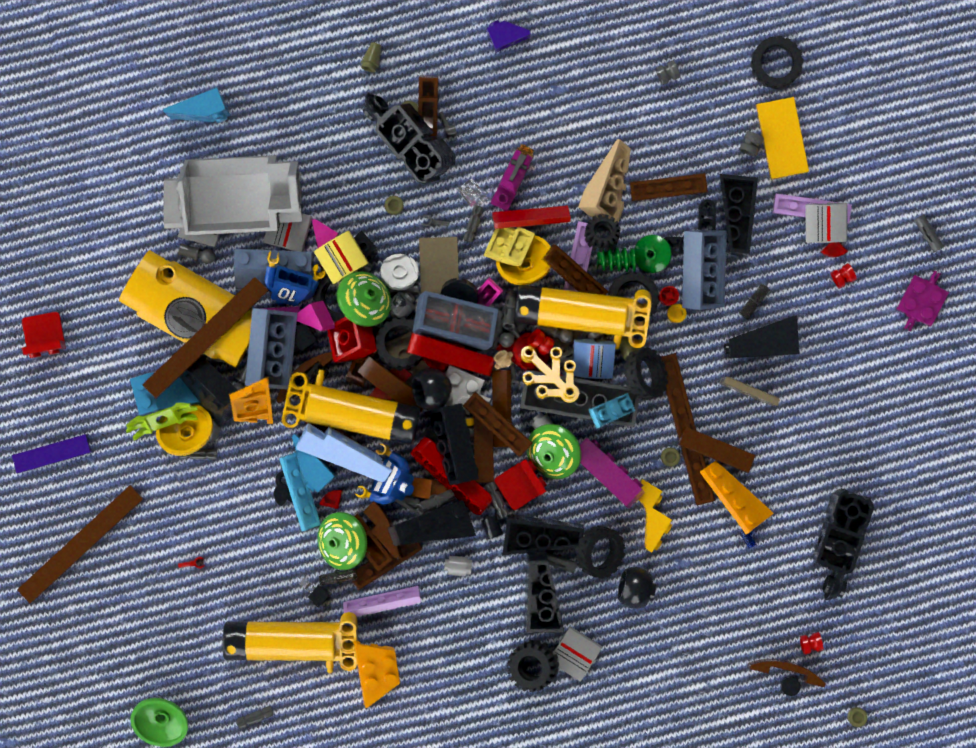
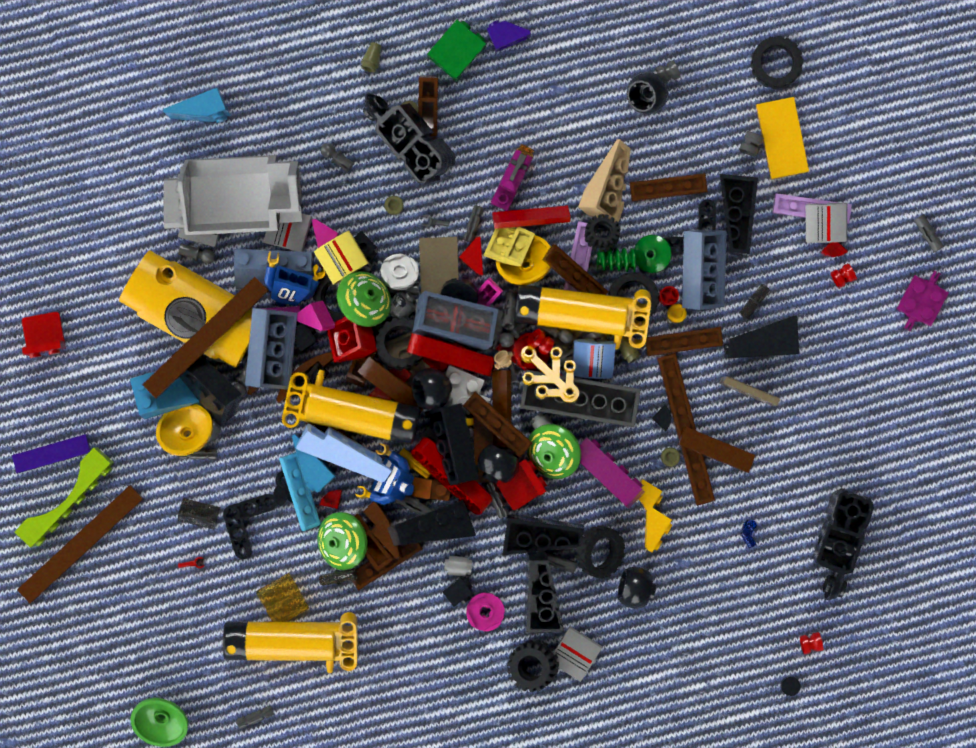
lime piece [126,403,198,441] -> none
light orange wing [230,378,273,424] -> none
black piece [299,577,332,608] -> none
lavender plate [343,586,421,617] -> none
light orange wing [353,641,400,708] -> none
dark grey pin [416,489,455,515] -> none
dark grey hand [439,112,457,137] -> none
clear bracket [457,178,491,207] -> none
black piece [481,515,503,539] -> none
medium azure slope [588,393,635,428] -> none
black tyre [624,347,668,400] -> none
light orange wing [700,460,774,534] -> none
reddish brown slope [747,659,826,688] -> none
olive tile [847,707,868,727] -> none
none -> lime arch [14,447,114,548]
none -> clear smoke slope [178,498,220,530]
none -> black beam [223,494,277,559]
none -> clear yellow slope [256,572,309,622]
none -> dark grey pin [320,143,354,173]
none -> yellow axle [399,448,431,479]
none -> green panel [427,19,486,82]
none -> black brick [442,577,473,607]
none -> red slope [459,237,483,277]
none -> dark pink plate [466,592,505,631]
none -> black wheel [477,444,519,484]
none -> black wheel [626,72,668,114]
none -> reddish brown tile [645,327,724,356]
none -> black tile [652,404,671,431]

